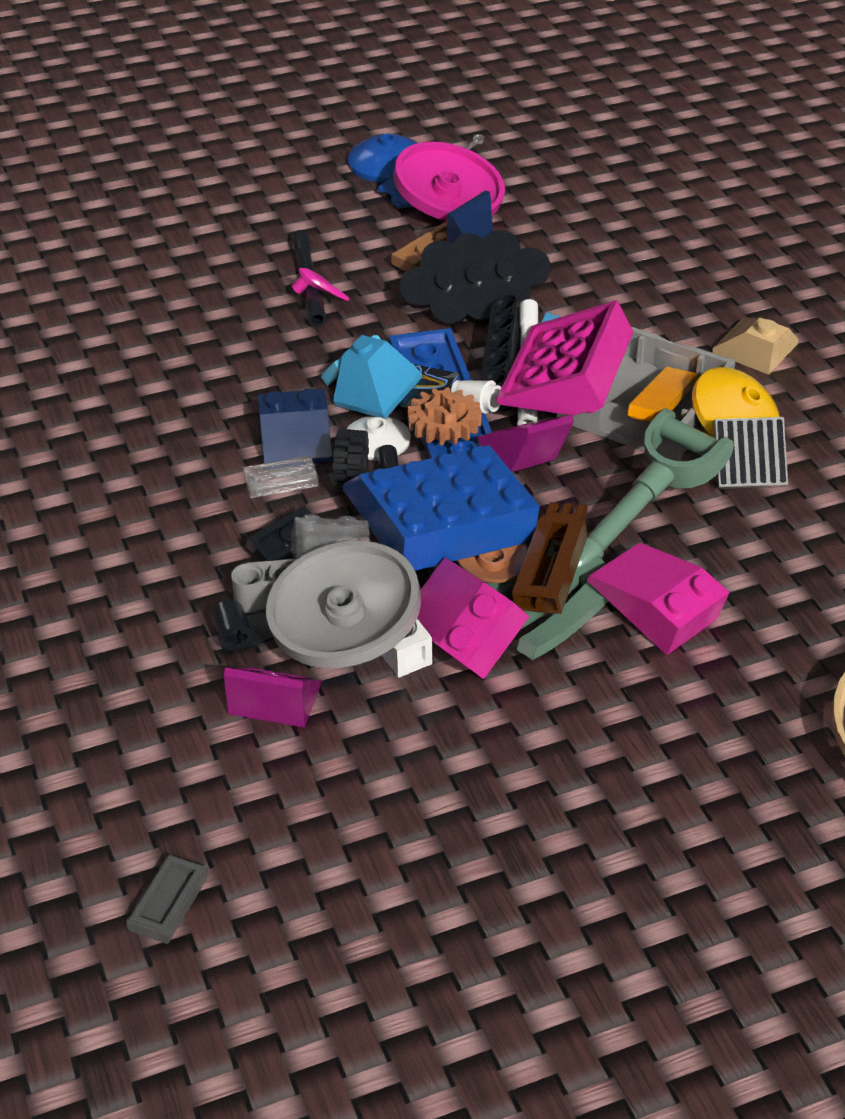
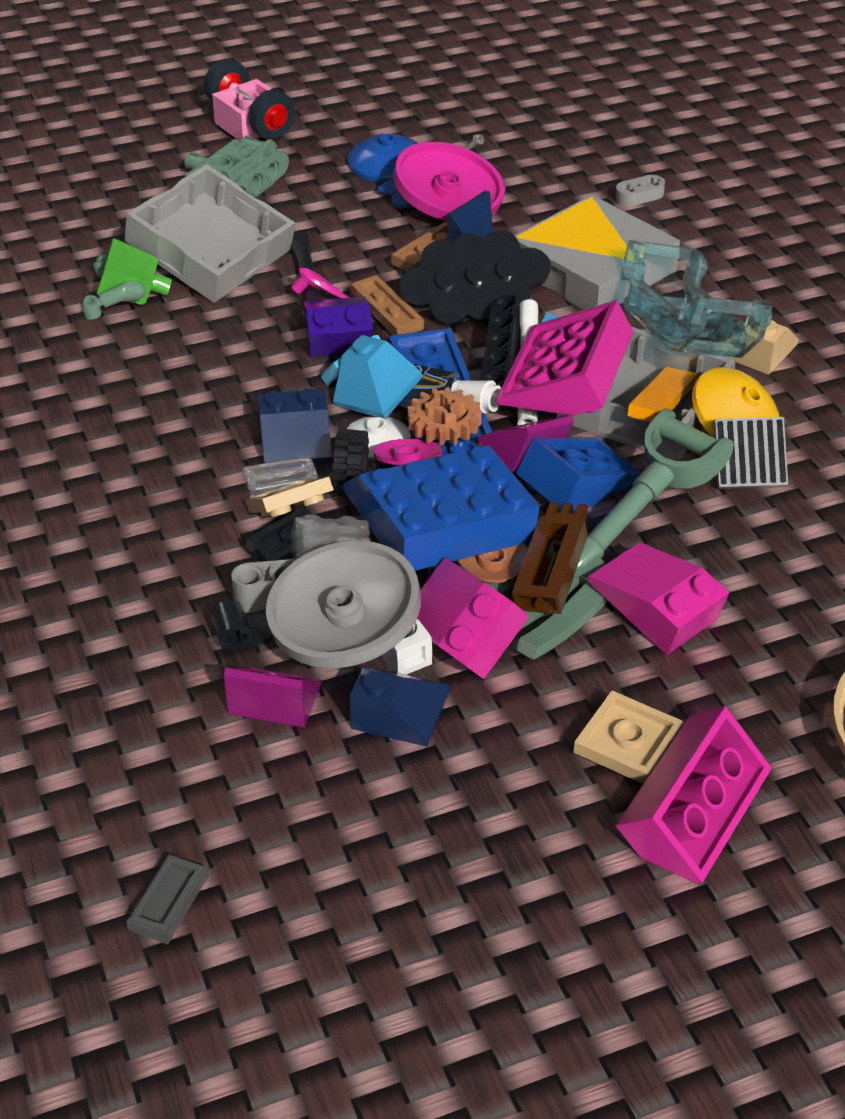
none -> bright green torso [83,238,172,320]
none -> light grey tile [125,164,295,303]
none -> sand green piece [184,135,289,198]
none -> brick [204,58,296,142]
none -> tan plate [245,476,333,517]
none -> dark purple slope [303,297,373,357]
none -> dark blue slope [349,668,451,747]
none -> medium nougat plate [351,275,424,335]
none -> dark pink dish [373,439,443,466]
none -> light grey tile [514,195,680,310]
none -> blue slope [516,437,642,512]
none -> tan plate [573,691,684,784]
none -> light grey beam [615,175,665,206]
none -> dark pink slope [616,706,772,884]
none -> clear light blue windscreen [621,240,772,358]

